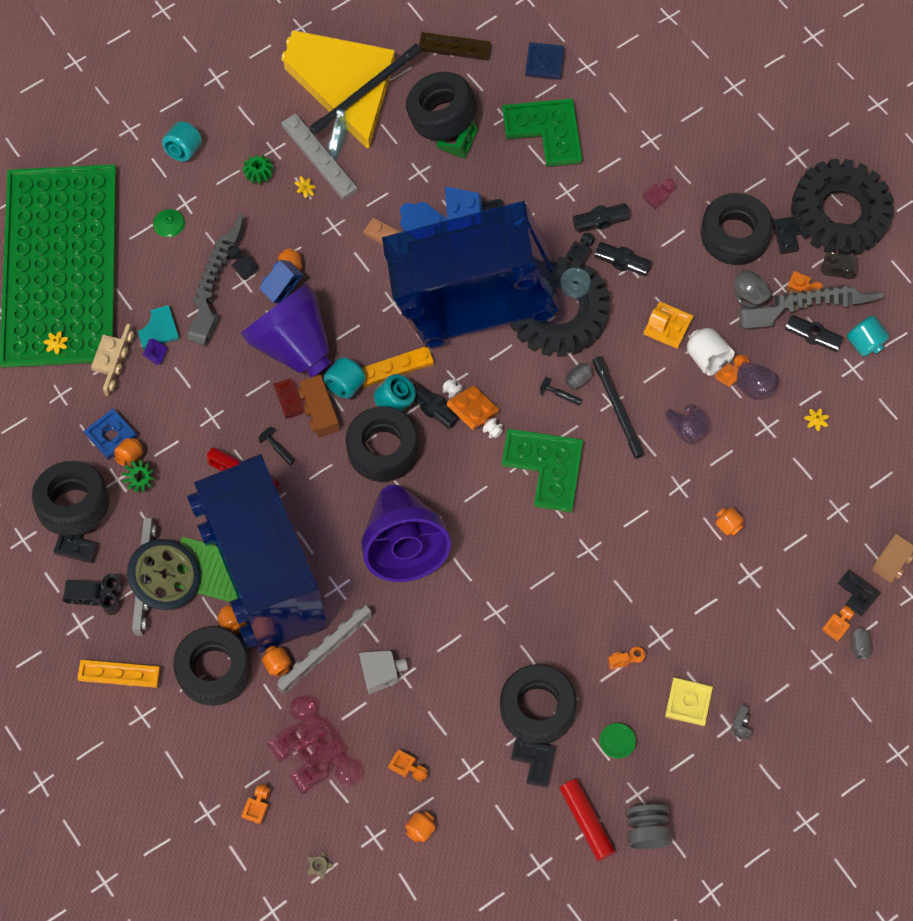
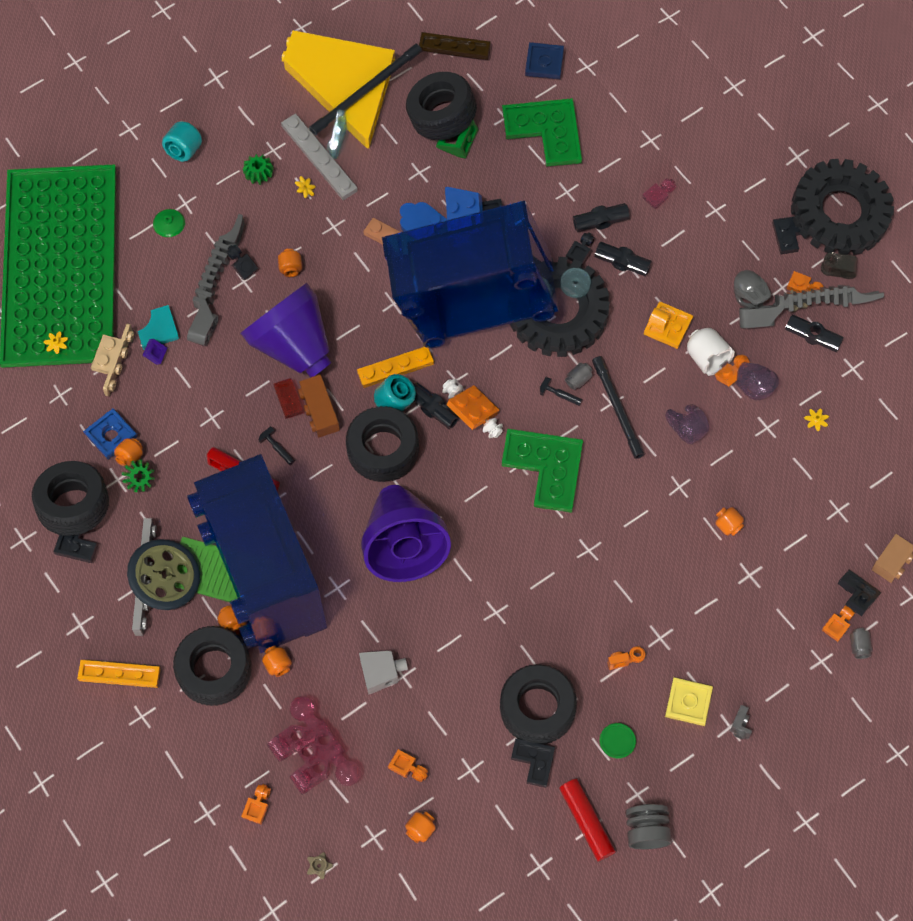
black piece [62,574,123,615] -> none
brick [259,260,304,303] -> none
light grey plate [277,605,372,695] -> none
teal head [324,357,366,399] -> none
black tyre [700,193,773,265] -> none
teal head [847,315,890,356] -> none

